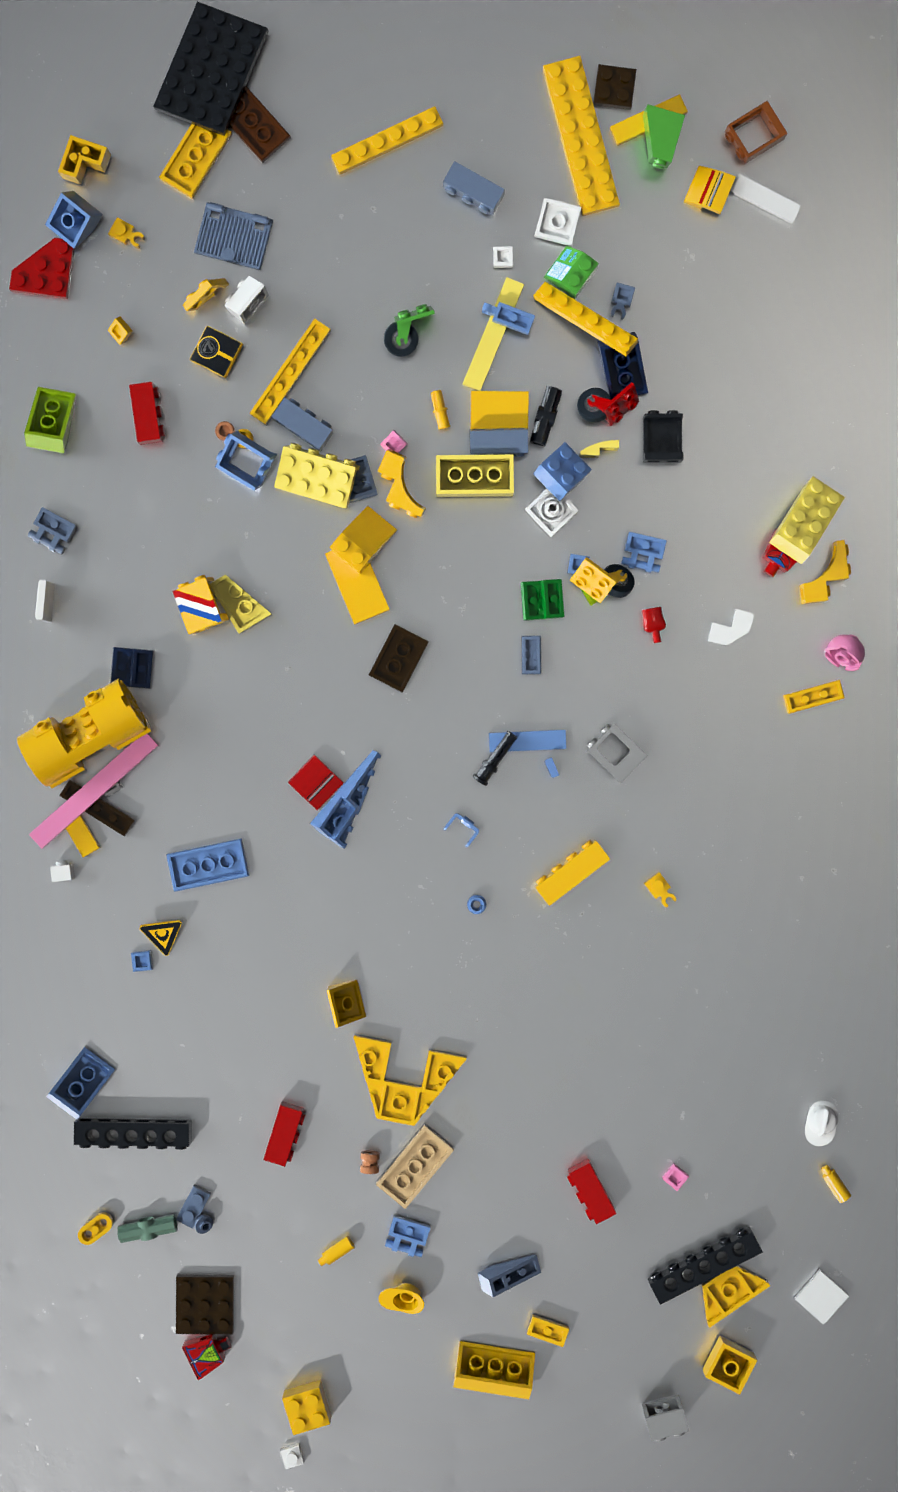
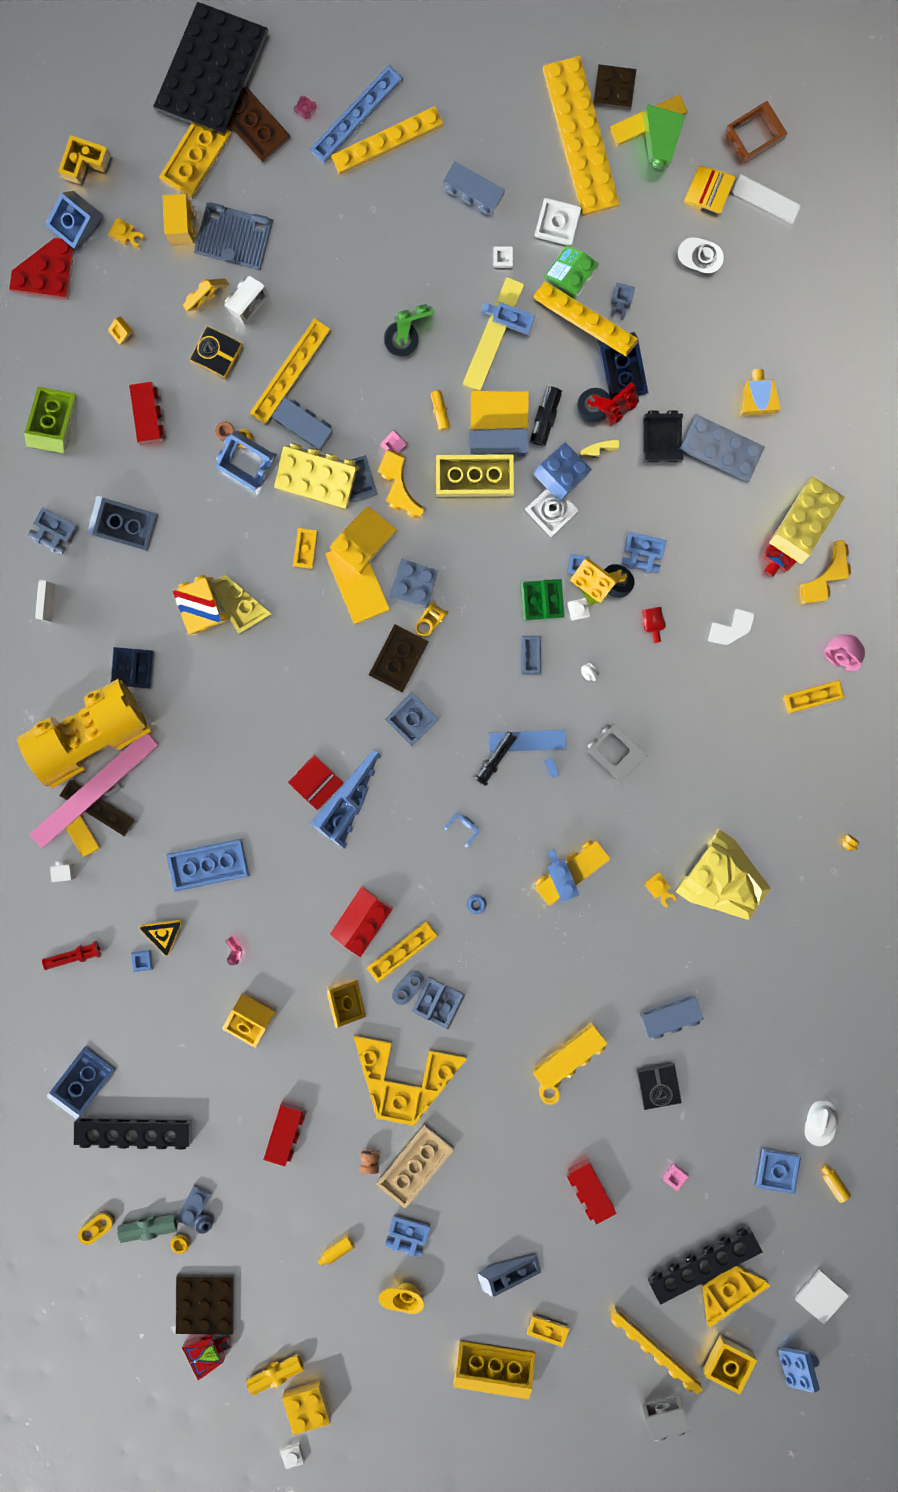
none -> red pin [42,941,102,970]
none -> sand blue slope [87,496,157,551]
none -> yellow brick [162,194,196,245]
none -> yellow plate [170,1234,190,1254]
none -> yellow slope [222,993,275,1048]
none -> clear pink arm [225,936,242,966]
none -> yellow piece [246,1354,305,1396]
none -> yellow plate [293,528,318,569]
none -> clear pink plate [294,96,317,119]
none -> medium blue tile [310,65,403,164]
none -> red slope [330,886,393,958]
none -> yellow tile [367,921,438,983]
none -> sand blue plate [385,693,439,746]
none -> sand blue brick [390,559,438,609]
none -> sand blue plate [392,971,424,1005]
none -> sand blue slope [412,977,465,1029]
none -> yellow piece [416,600,448,637]
none -> yellow hinge [532,1023,607,1105]
none -> medium blue plate [547,849,580,903]
none -> white plate [567,598,590,621]
none -> white plate [581,663,599,681]
none -> yellow plate [610,1307,703,1395]
none -> black slope [637,1063,682,1110]
none -> sand blue brick [640,995,704,1039]
none -> light yellow wedge [675,829,771,920]
none -> white piece [678,237,724,273]
none -> sand blue plate [679,414,765,482]
none -> yellow torso [741,369,781,415]
none -> medium blue plate [756,1148,801,1194]
none -> medium blue plate [778,1347,820,1393]
none -> yellow plate [842,834,860,851]

